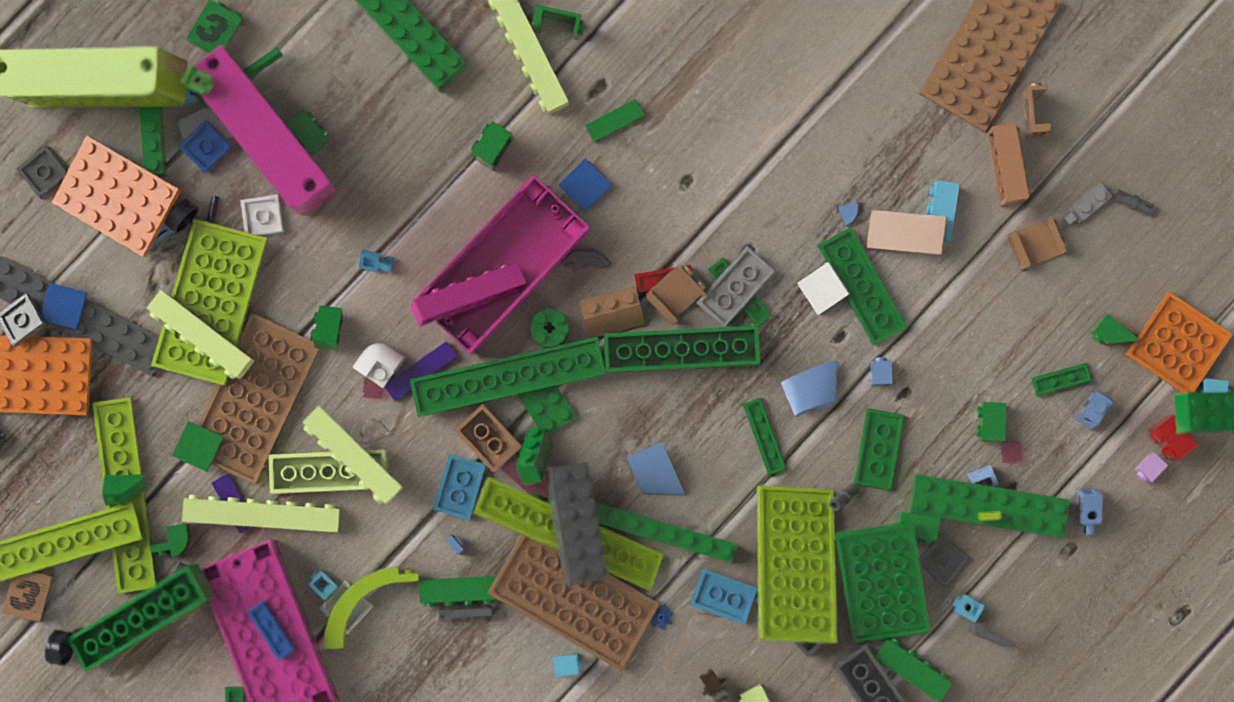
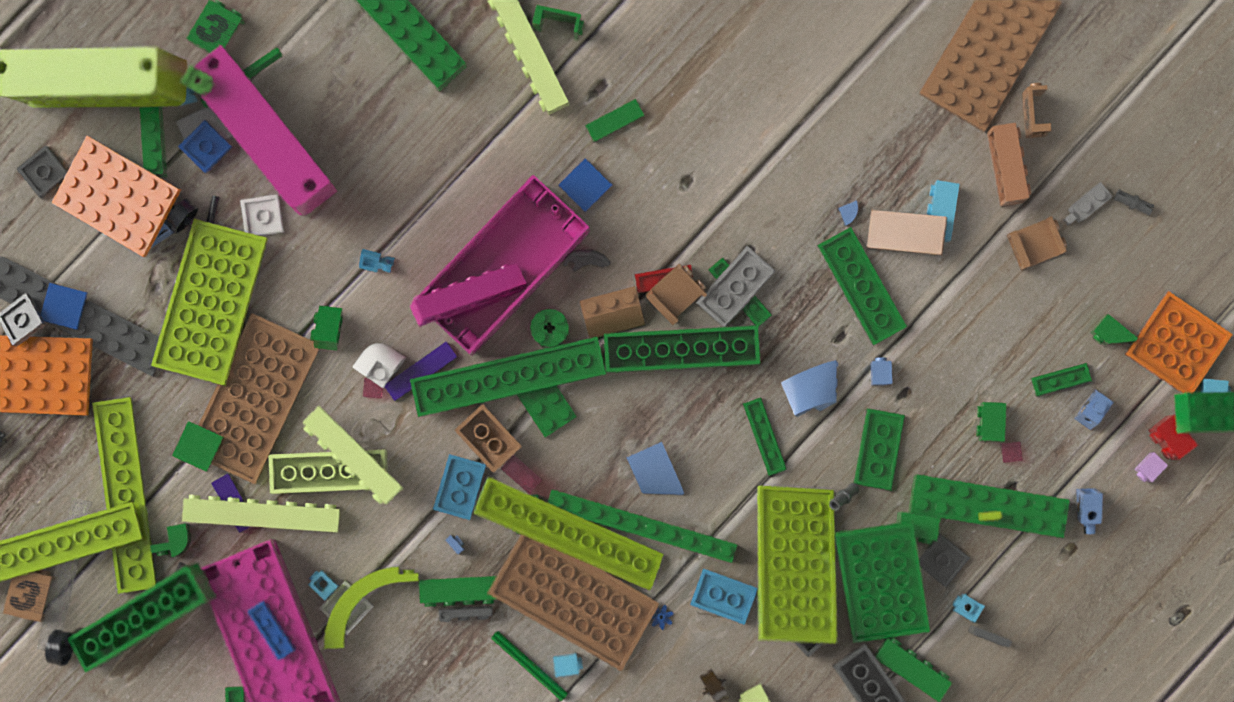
green slope [102,475,146,506] -> none
yellowish green brick [147,290,254,379] -> none
green brick [286,110,329,156] -> none
green brick [471,121,513,171] -> none
green brick [516,427,553,484] -> none
dark grey brick [545,462,608,586] -> none
white tile [797,262,850,315] -> none
light blue tile [967,465,999,487] -> none
none -> green axle [491,631,568,701]

